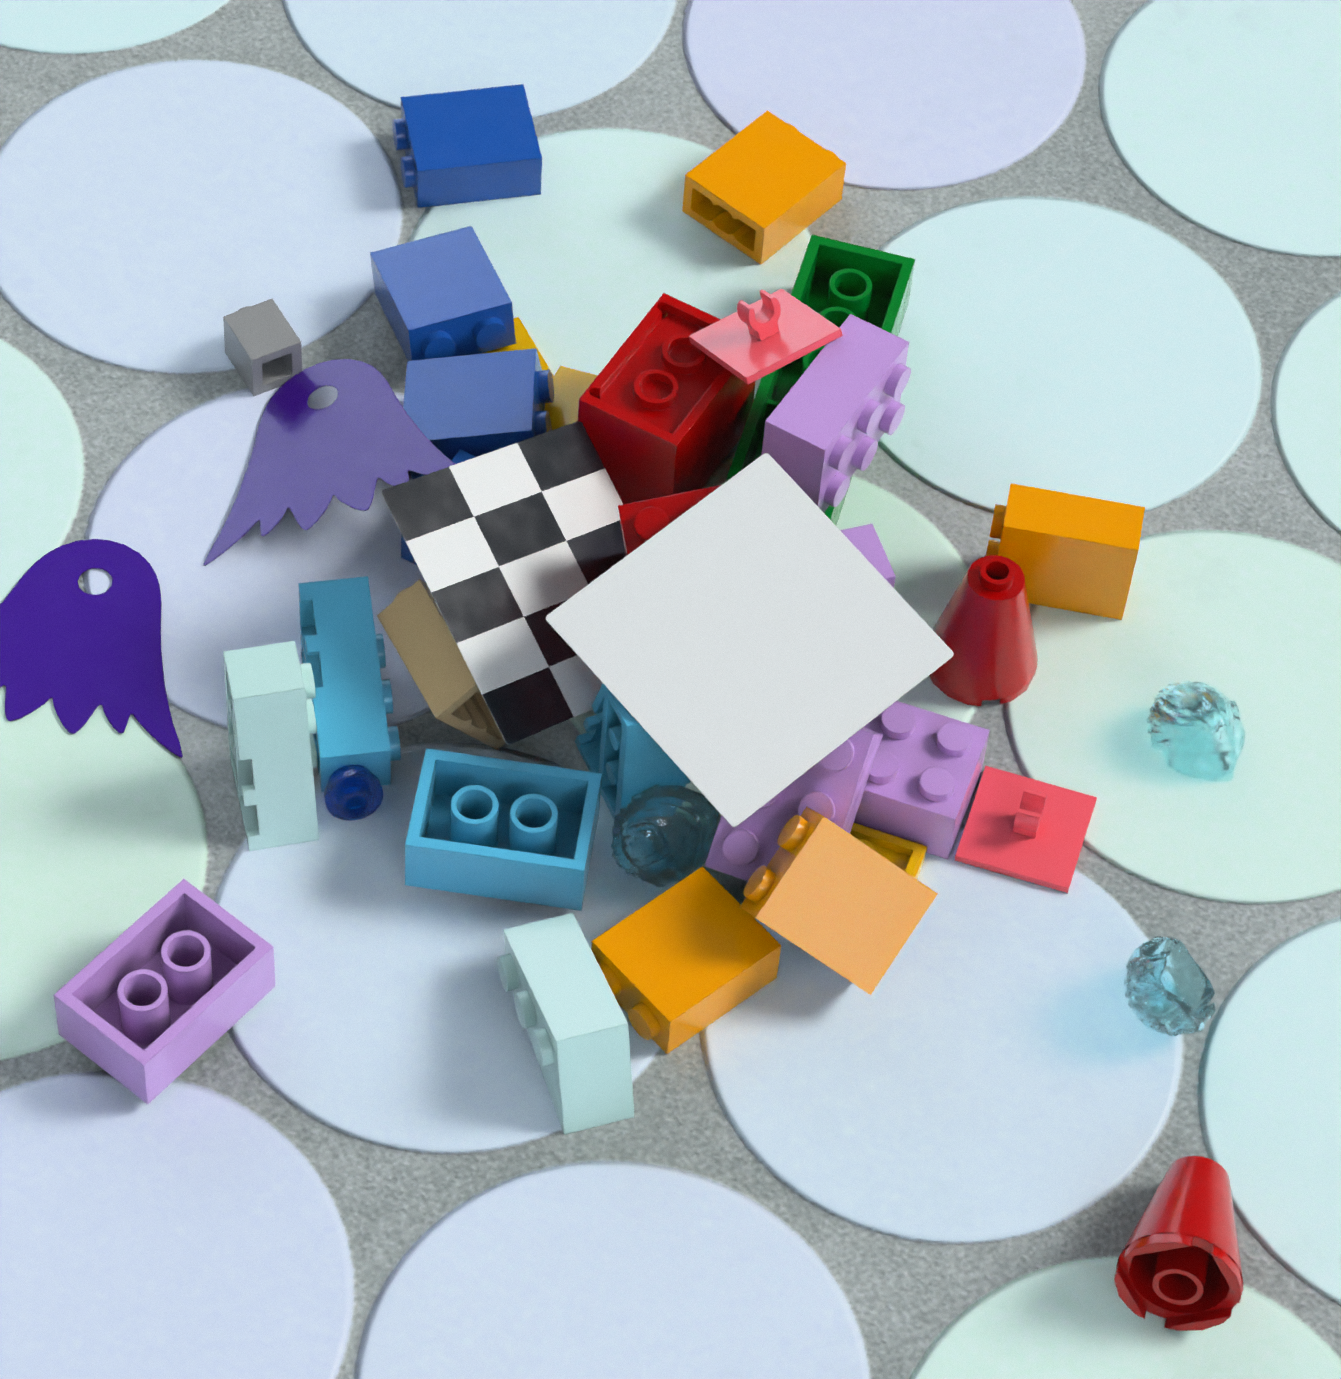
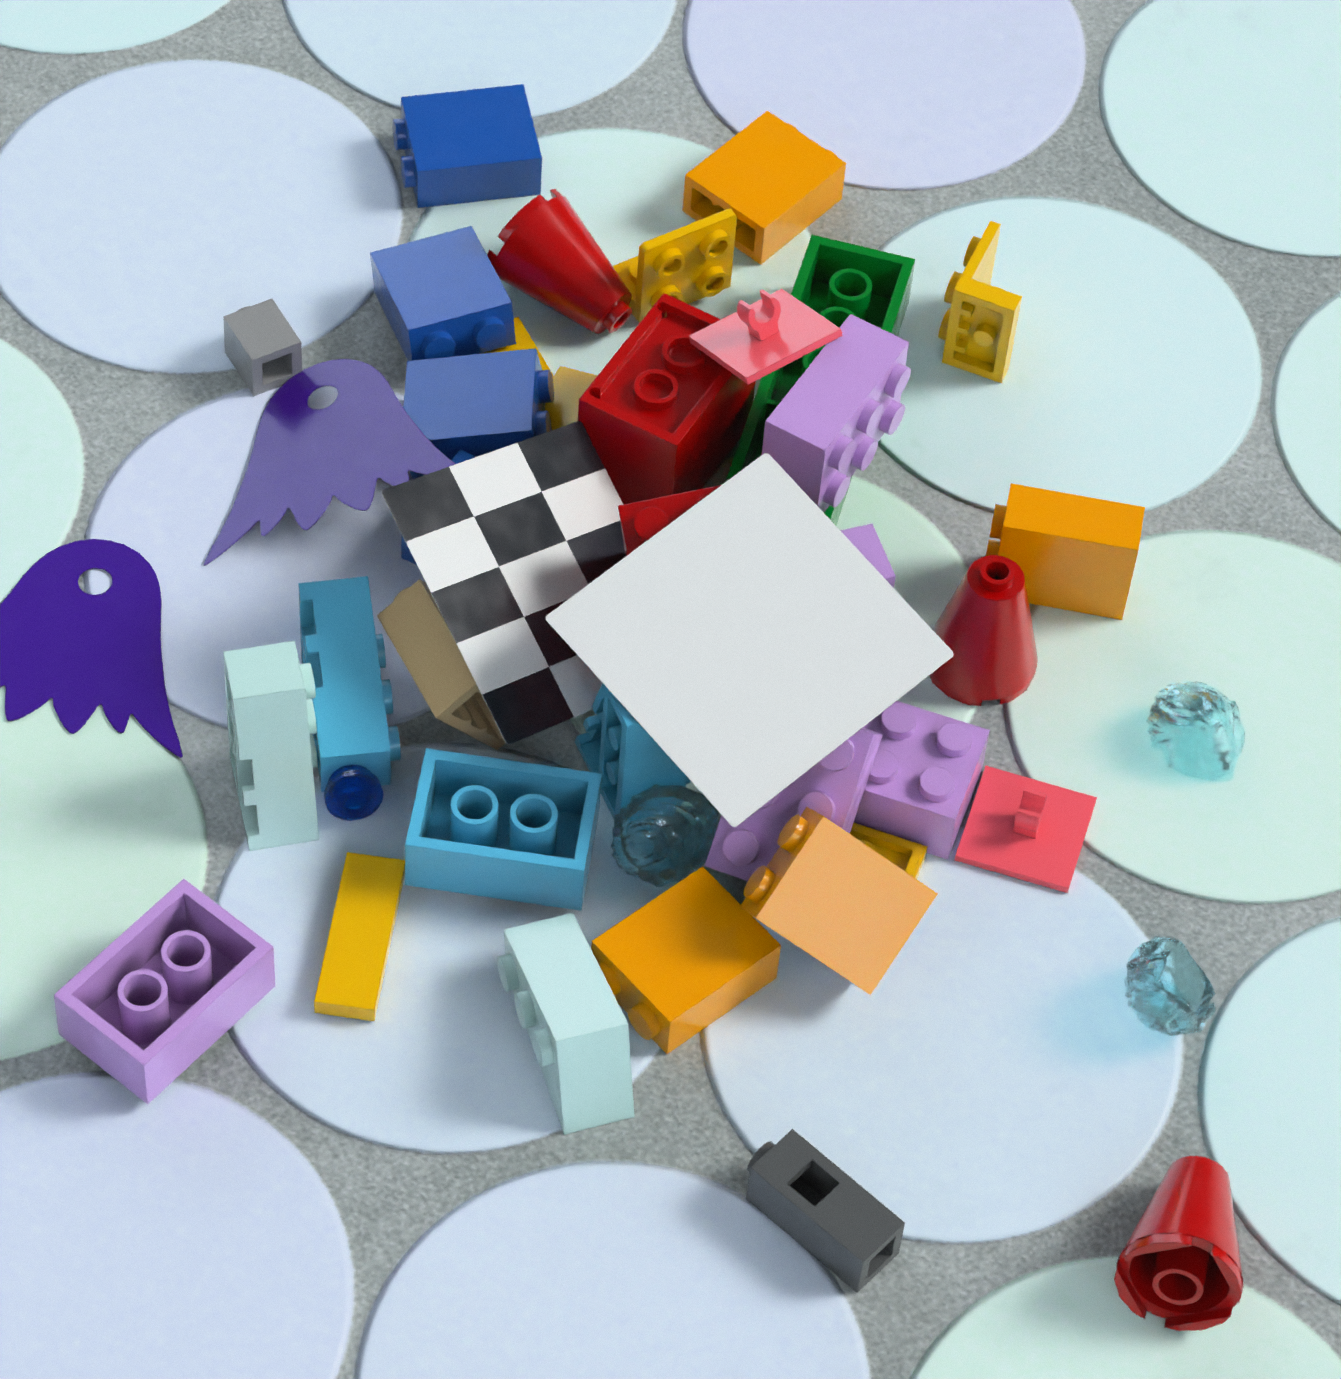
none -> yellow tile [314,852,405,1021]
none -> red cone [487,189,632,334]
none -> yellow bracket [613,208,737,323]
none -> dark grey brick [746,1129,905,1293]
none -> yellow bracket [938,221,1022,383]

